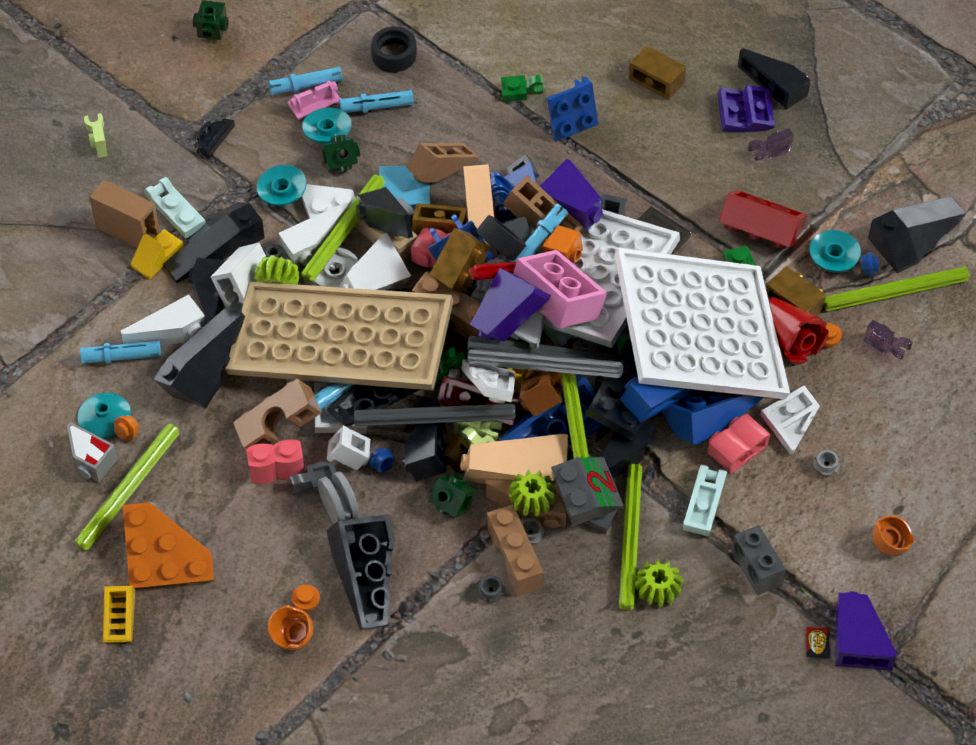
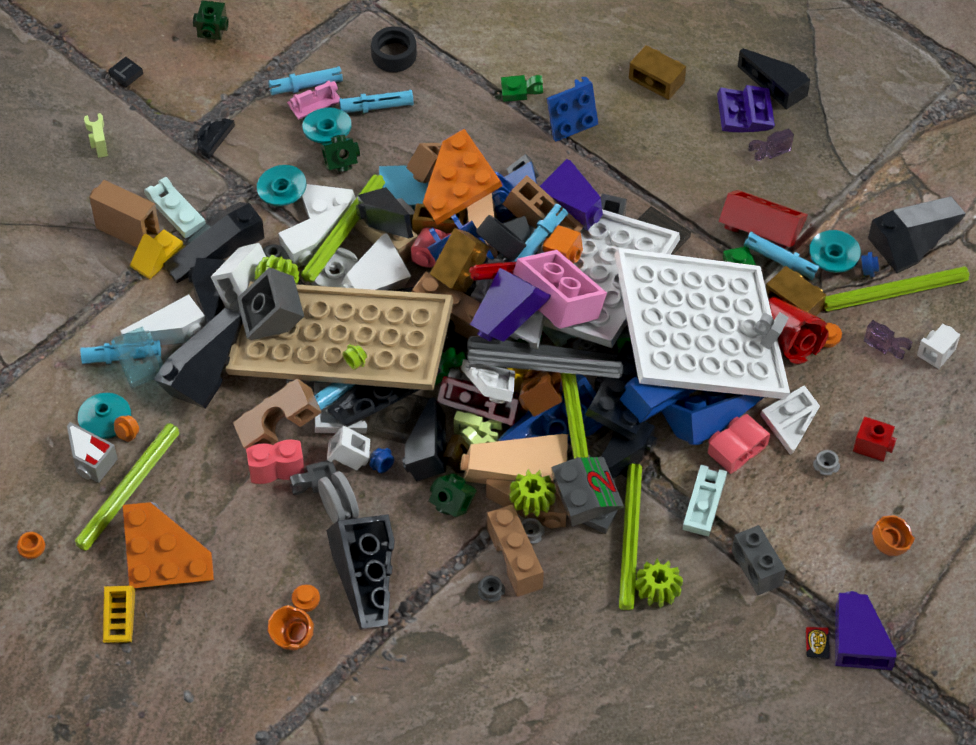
dark grey axle [354,404,516,426] -> none
none -> orange plate [17,532,45,559]
none -> black tile [108,56,143,87]
none -> clear light blue brick [110,326,163,389]
none -> dark grey slope [237,267,304,340]
none -> lime plate [342,344,367,370]
none -> orange plate [423,129,502,225]
none -> medium azure pin [743,232,819,281]
none -> light grey tile [753,312,789,349]
none -> red brick [853,416,897,462]
none -> white brick [917,324,960,369]

